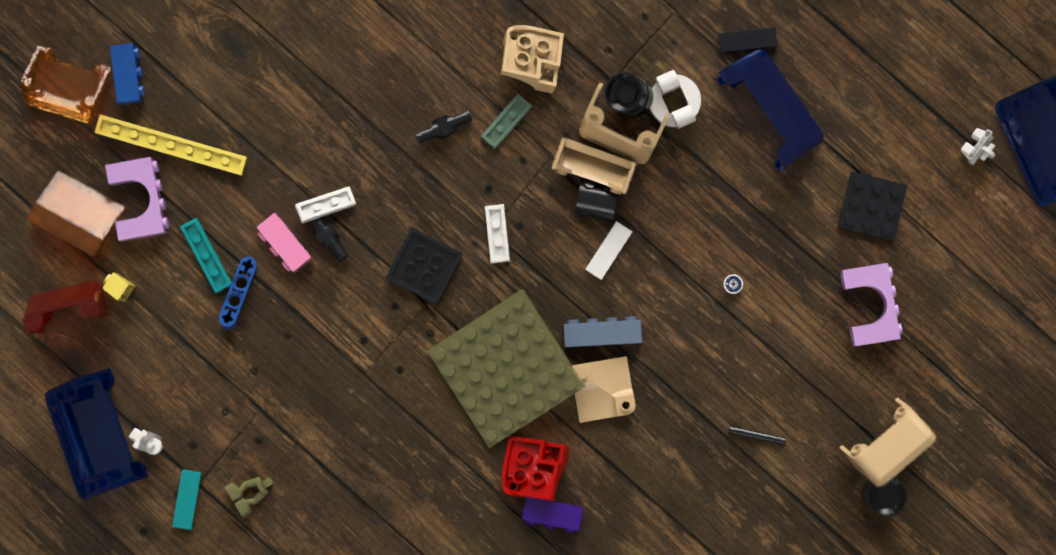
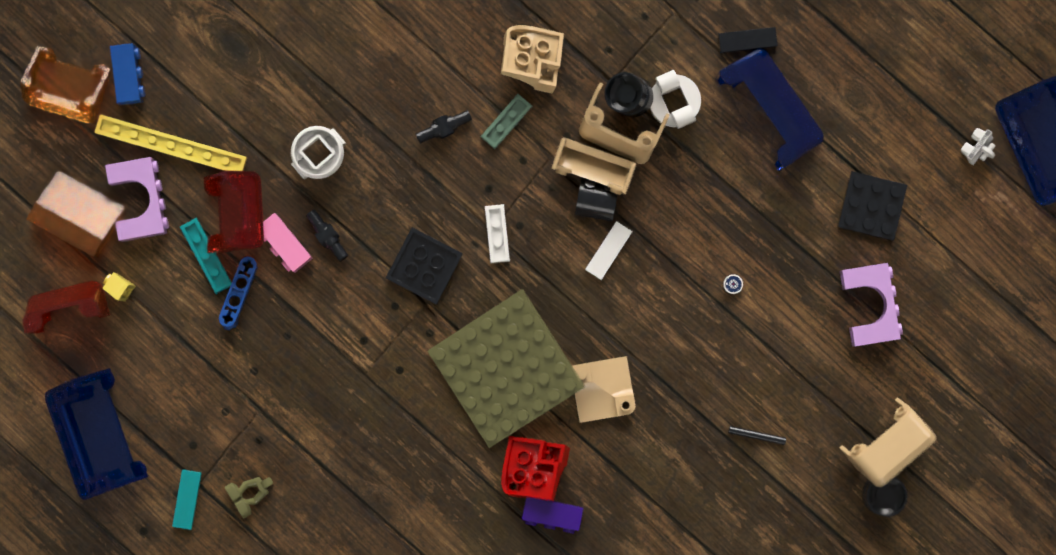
white hips [129,428,162,455] -> none
white tile [295,187,356,223] -> none
sand blue brick [563,316,642,347] -> none
none -> clear red windscreen [204,170,264,253]
none -> white piece [291,126,346,179]

